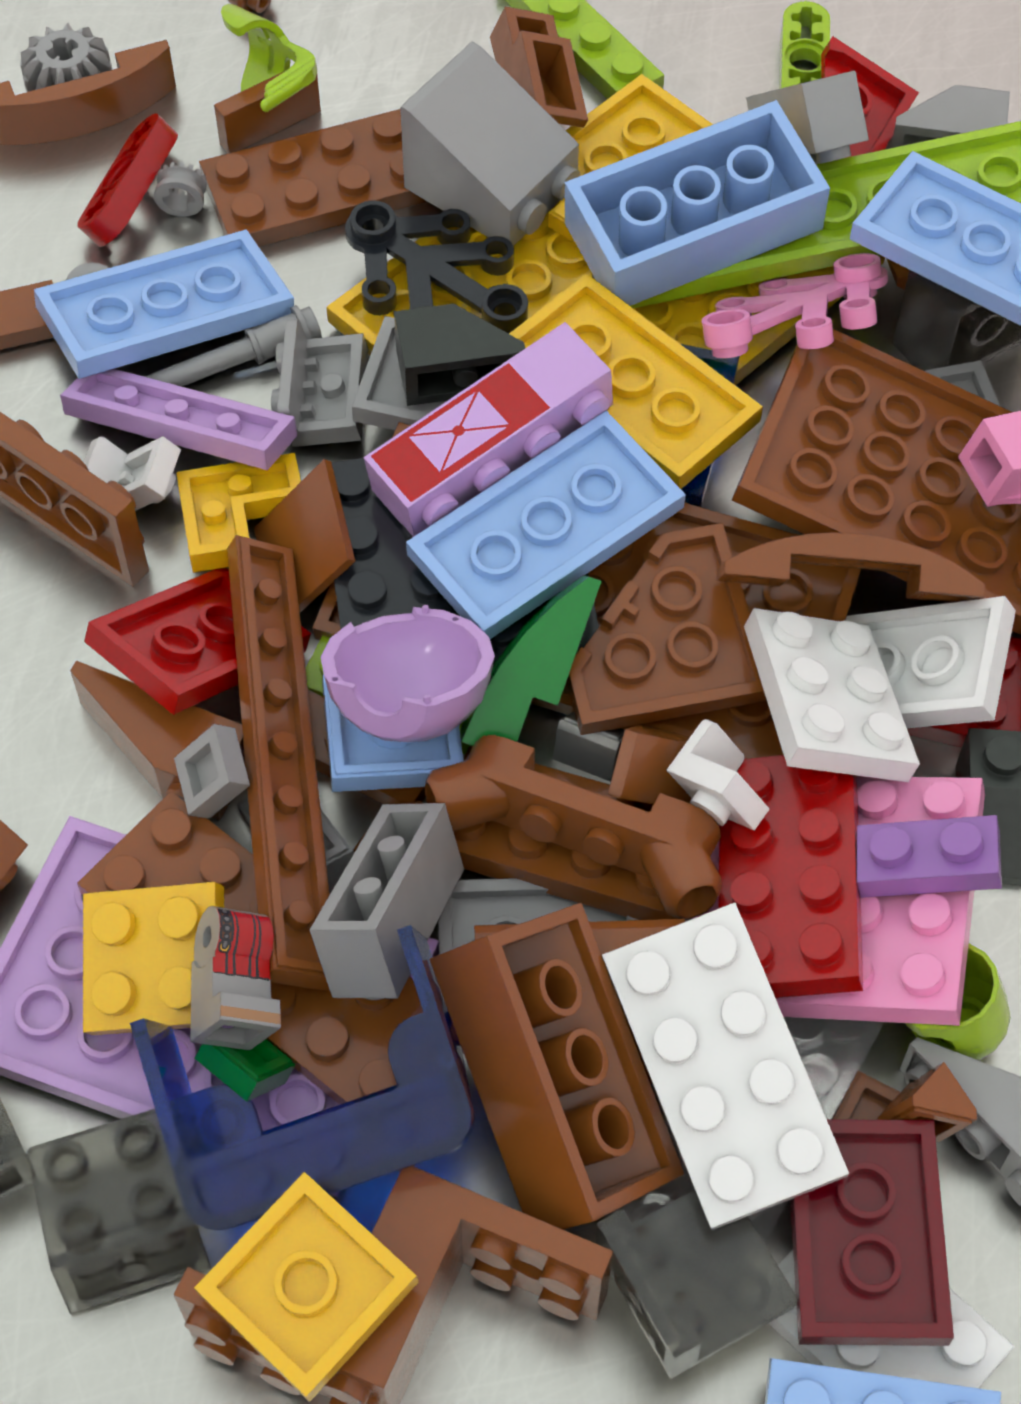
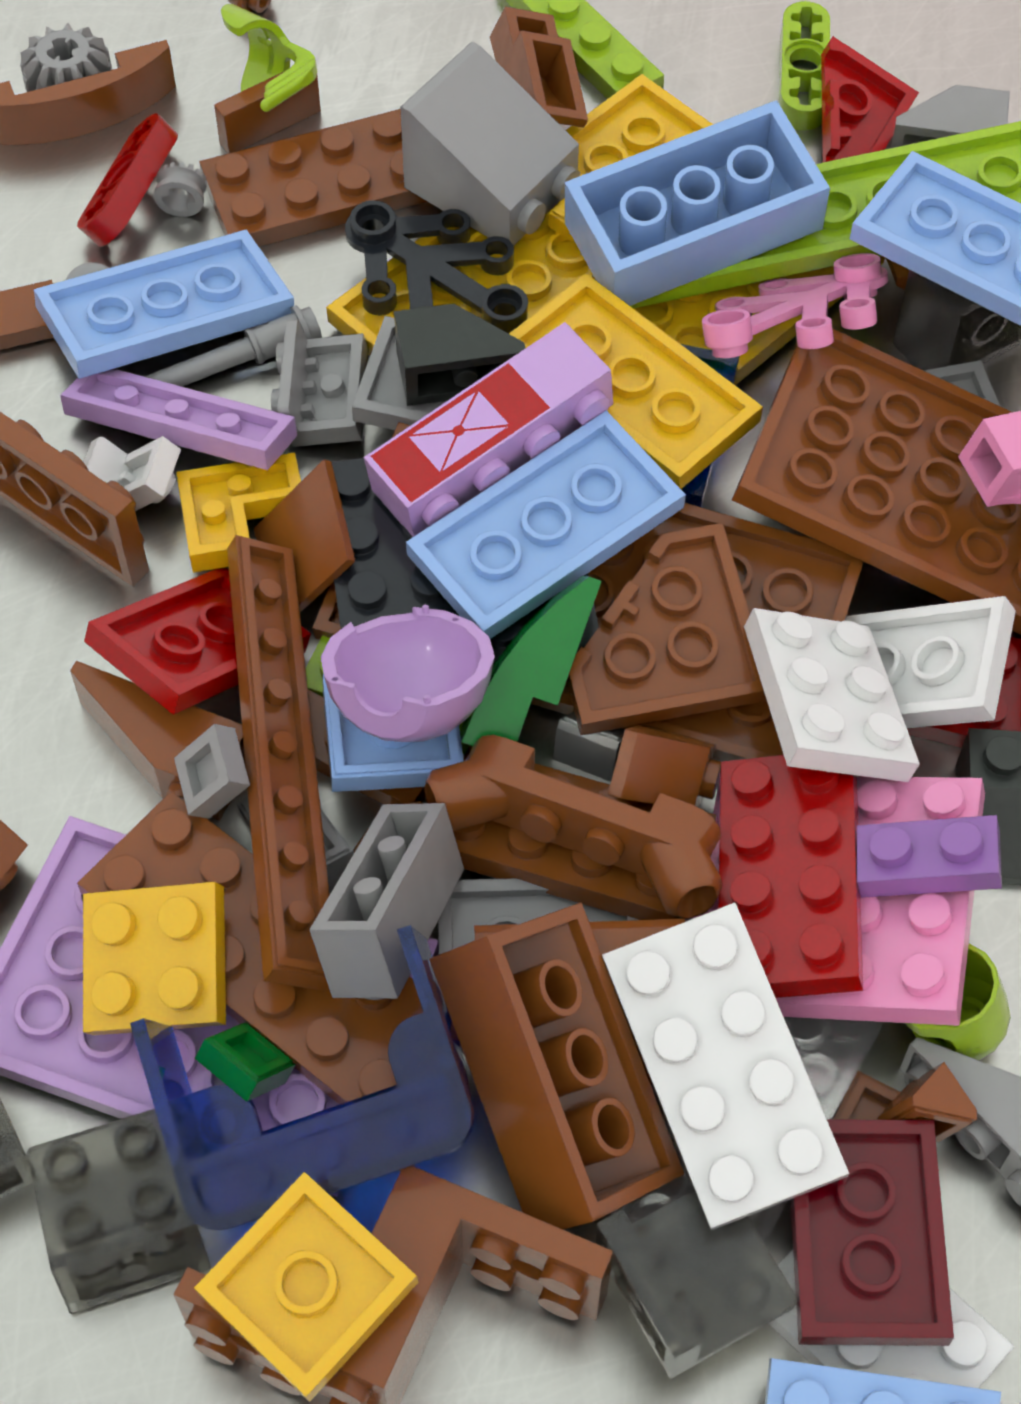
light grey leg [190,906,281,1050] -> none
white bracket [667,719,769,831] -> none
dark orange slope [716,532,985,602] -> none
light grey brick [746,70,869,164] -> none

